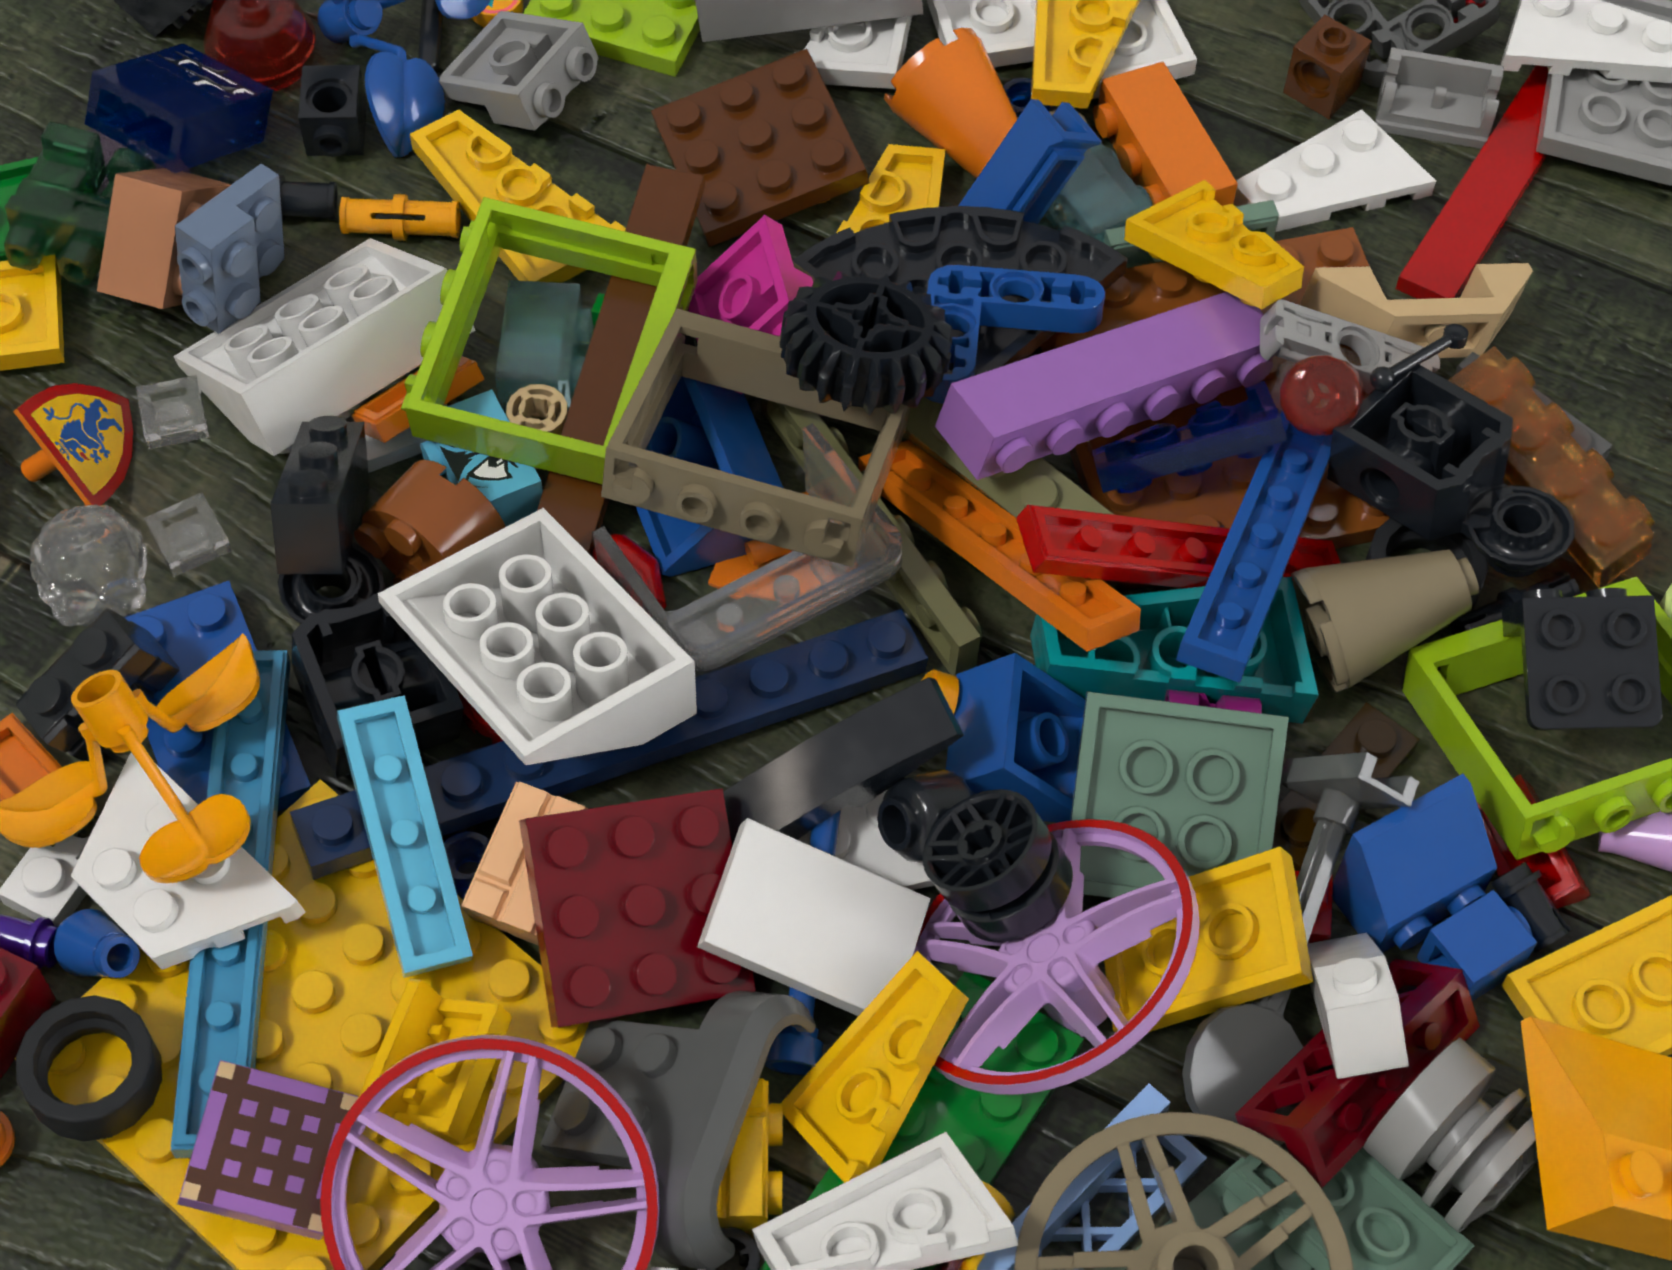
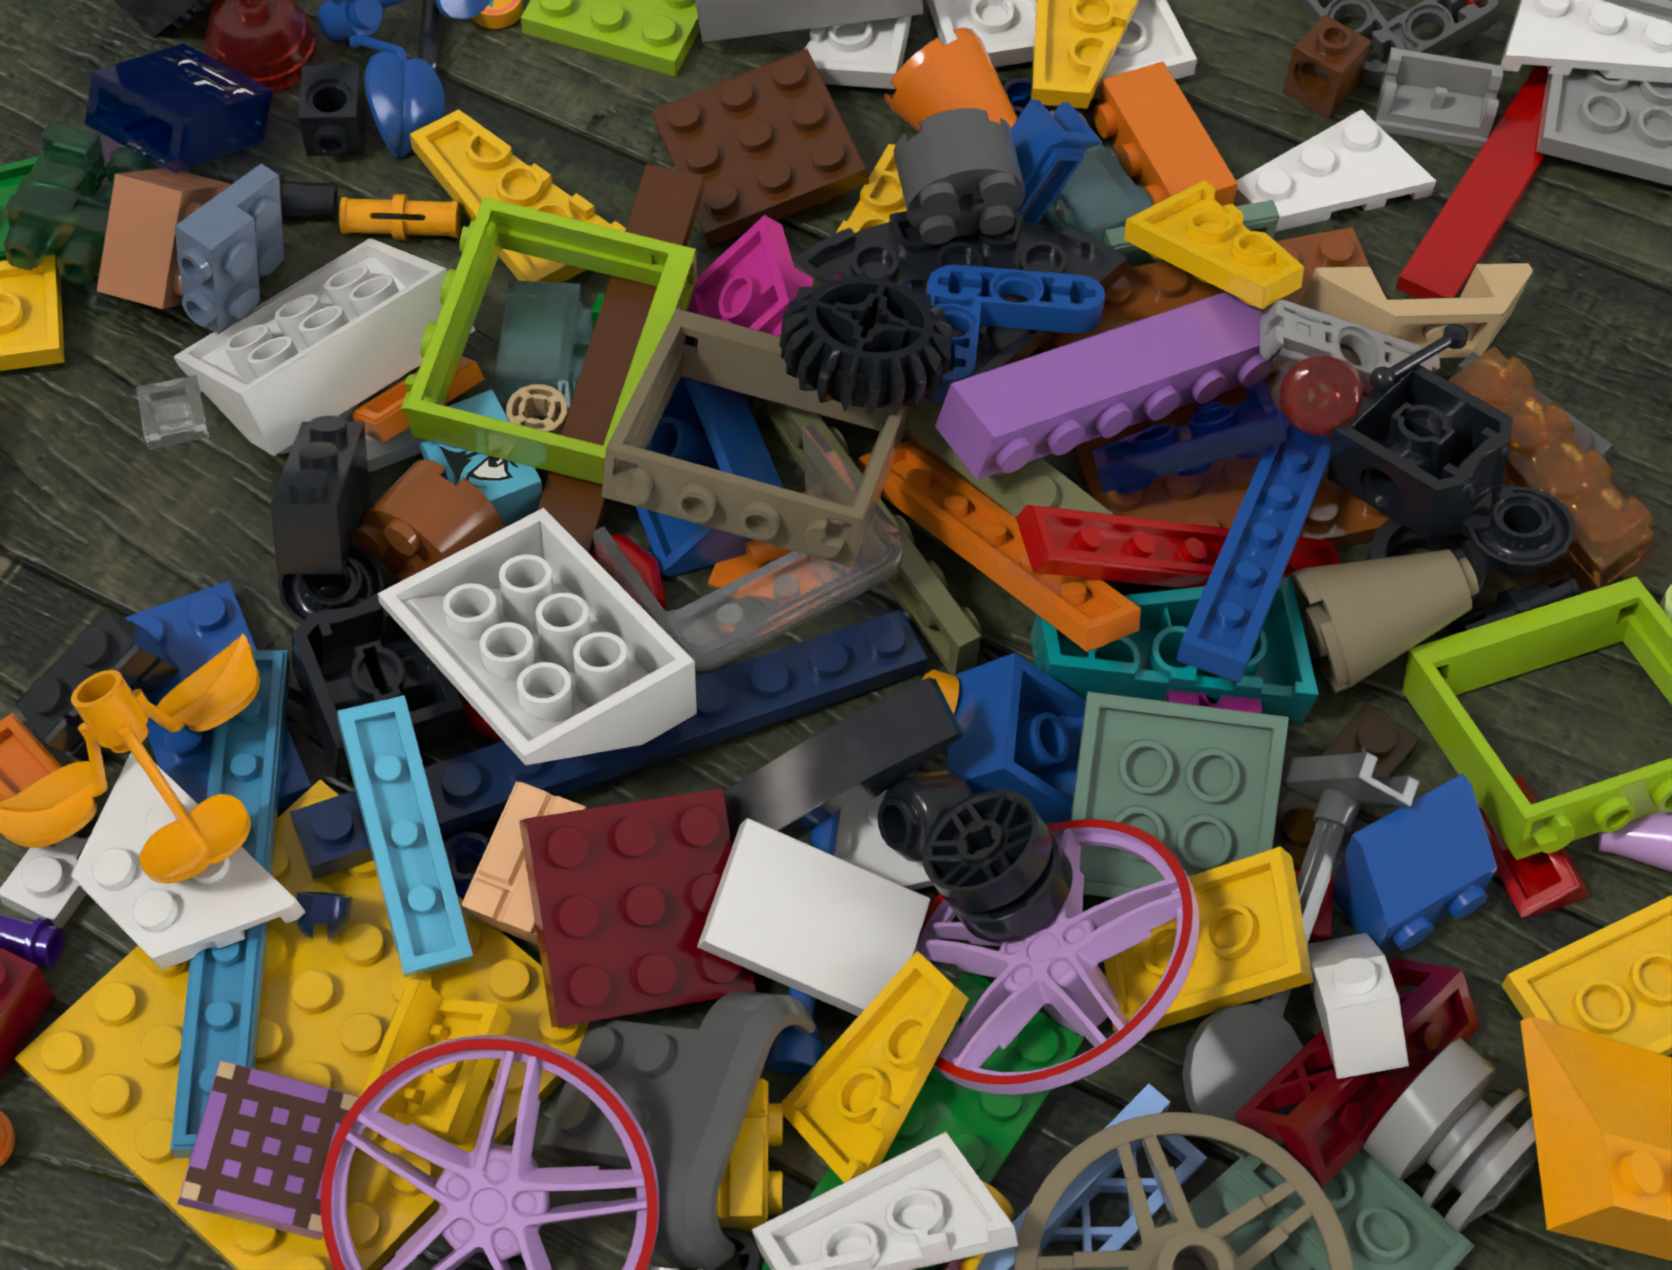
shield [13,383,133,513] -> none
black tyre [16,995,162,1142] -> none
clear hair [30,505,148,627] -> none
blue cone [54,909,140,978] -> none
clear plate [144,492,232,577] -> none
light grey plate [438,10,599,131] -> none
blue brick [1416,890,1538,1001] -> none
black pin [1491,862,1572,953] -> none
black bracket [1502,588,1662,731] -> none
none -> hinge [296,891,353,941]
none -> dark grey brick [894,108,1025,245]

